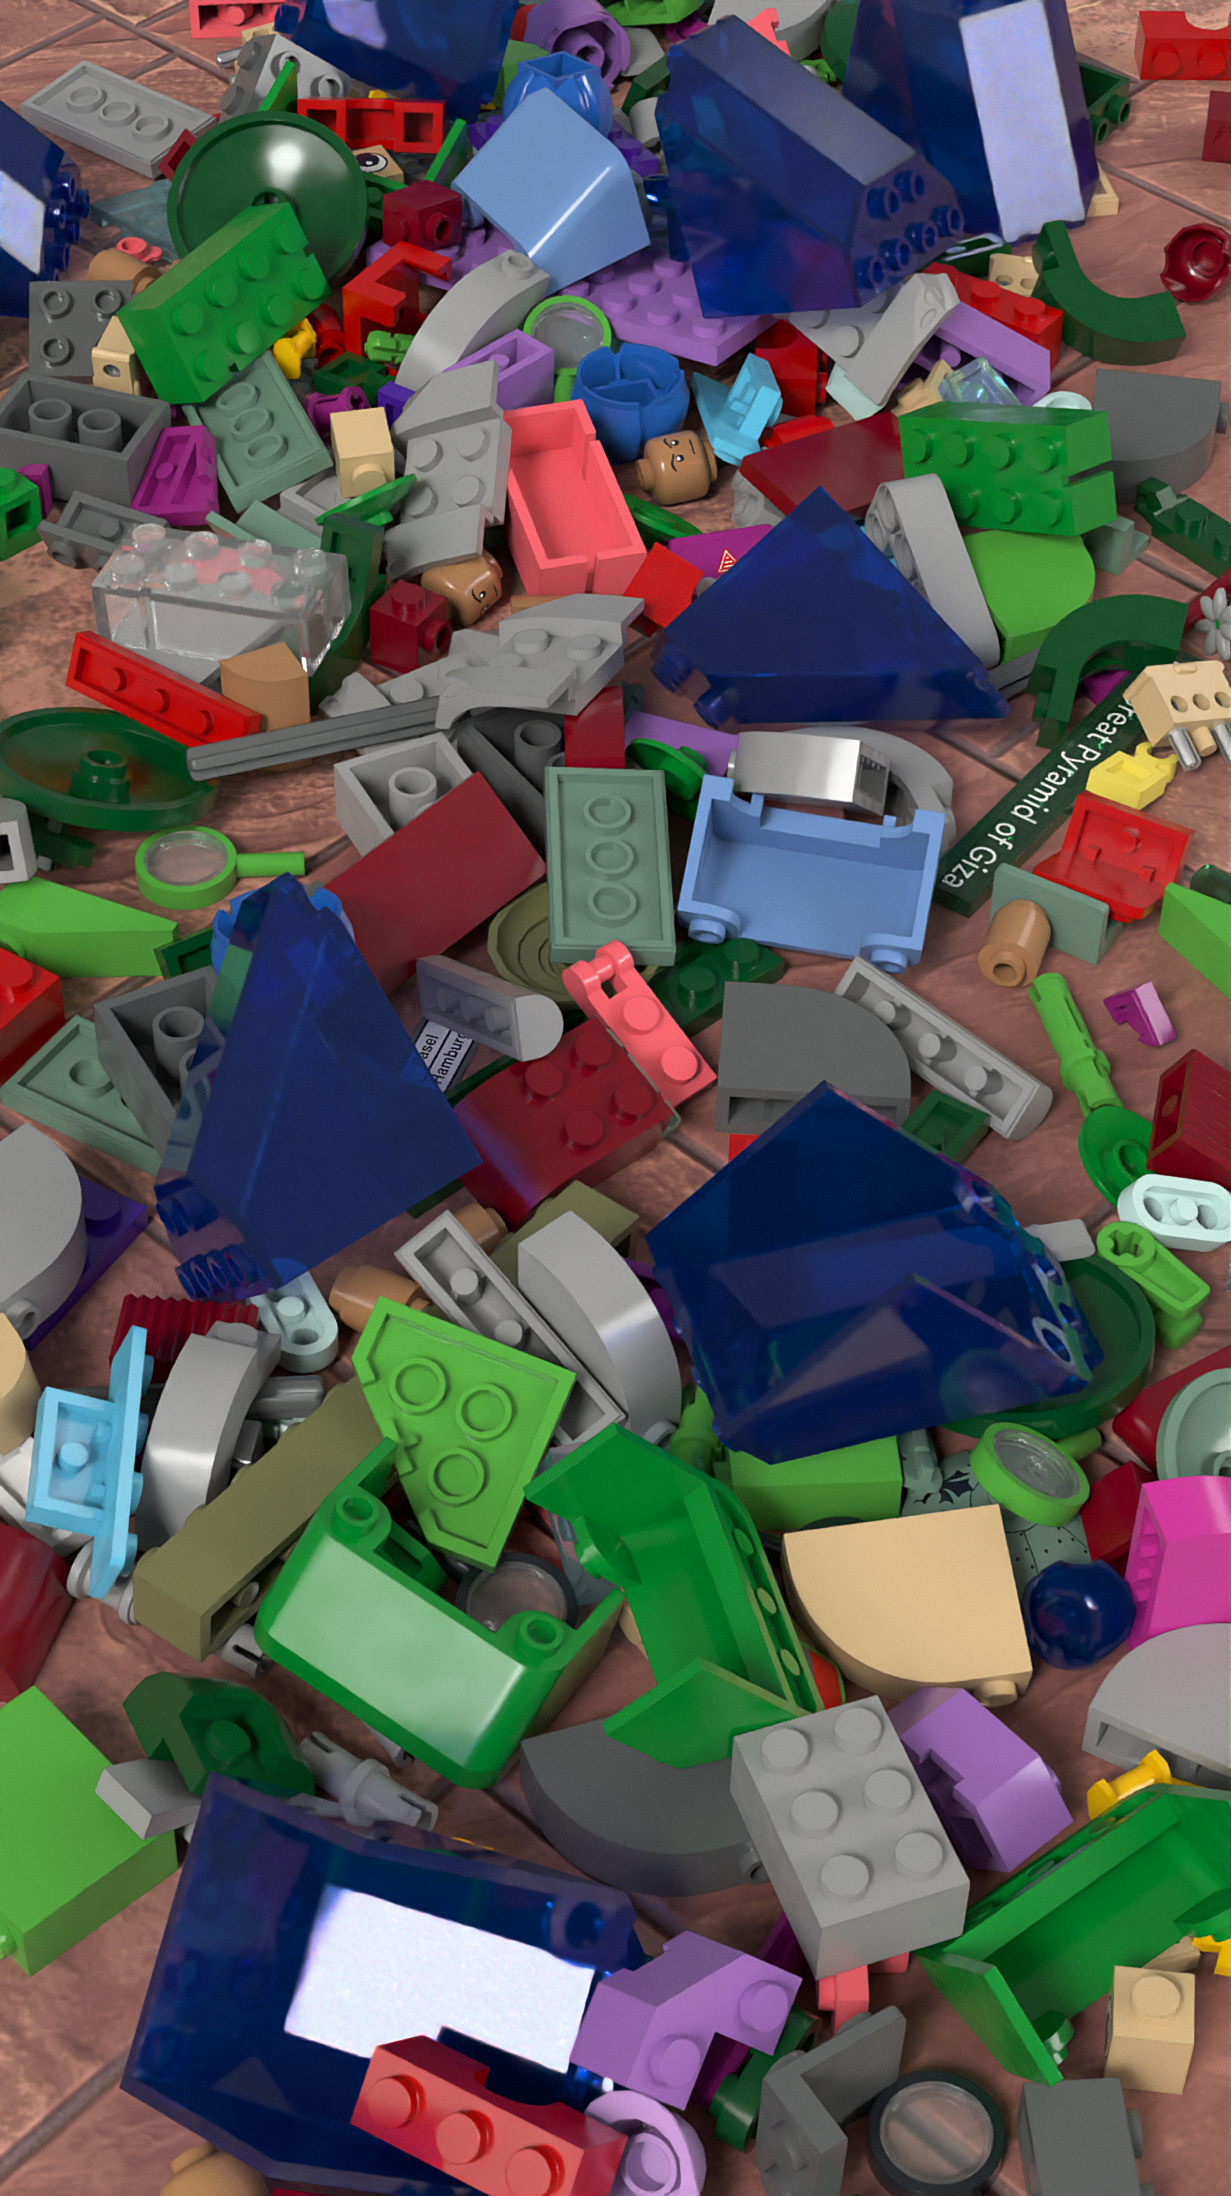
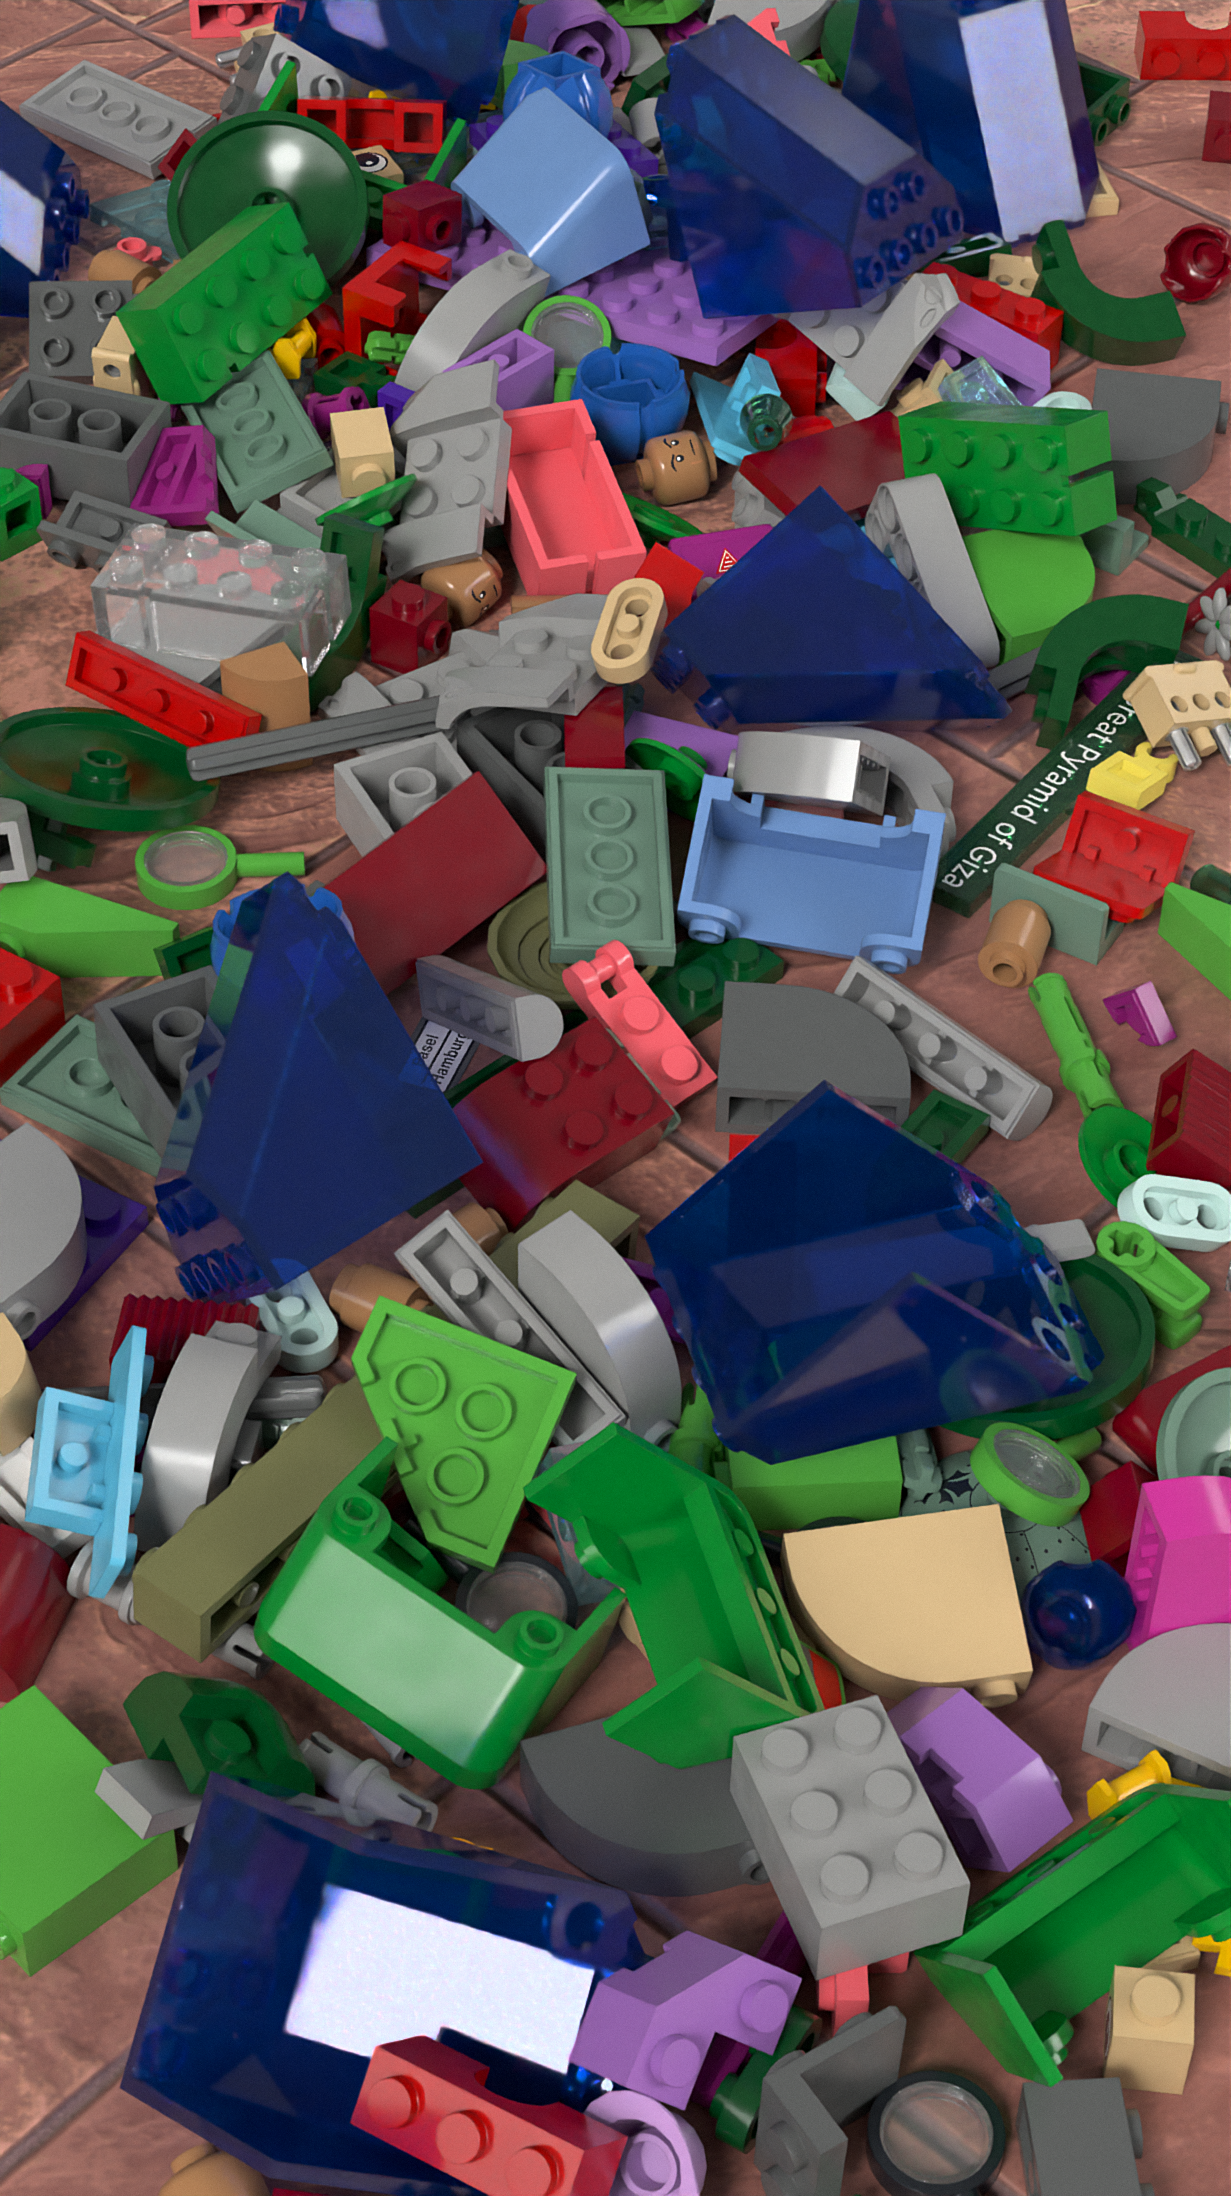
none -> tan plate [591,578,668,684]
none -> clear green cone [740,393,793,451]

